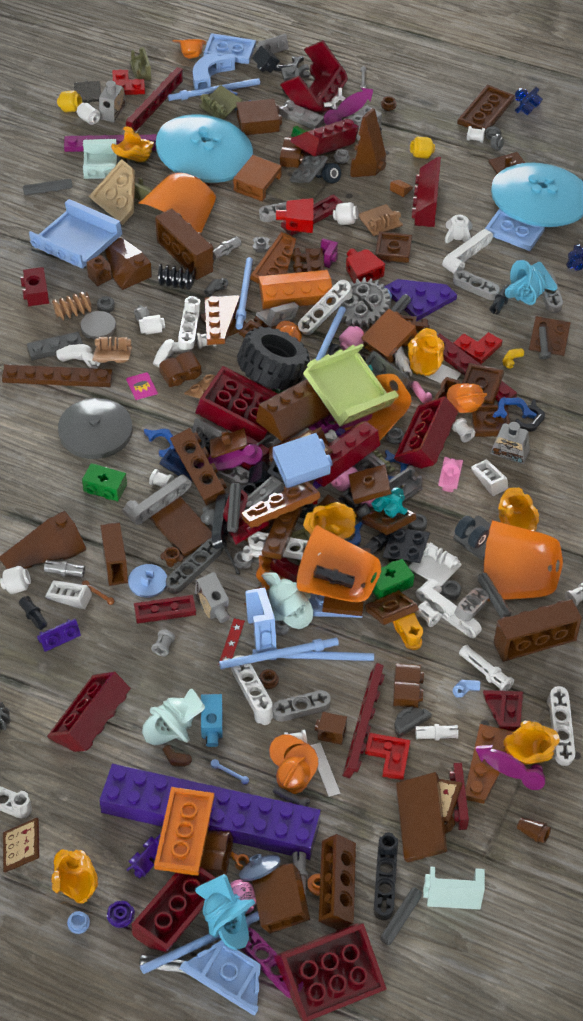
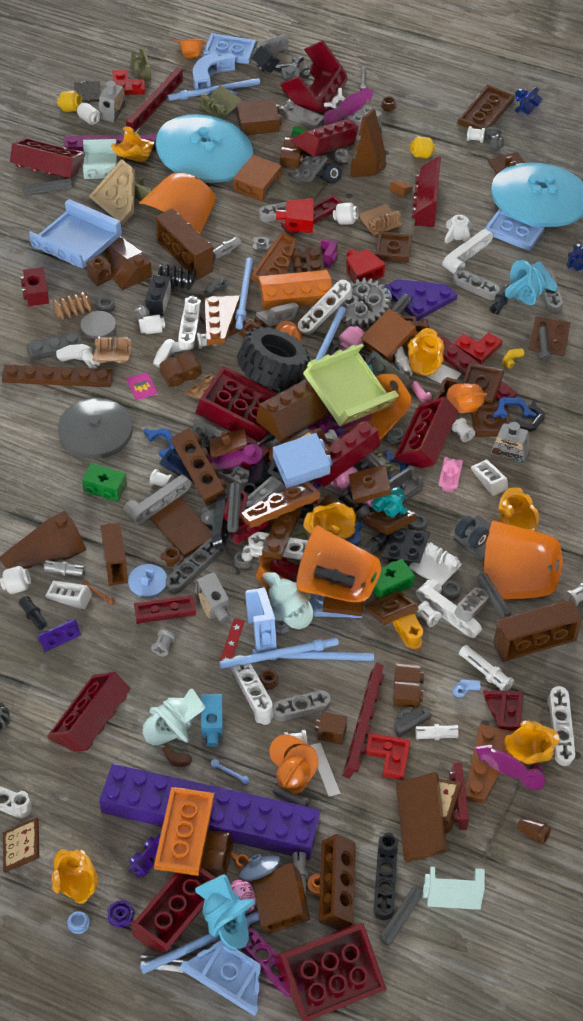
none -> dark red slope [10,138,85,179]
none -> black brick [145,275,171,316]

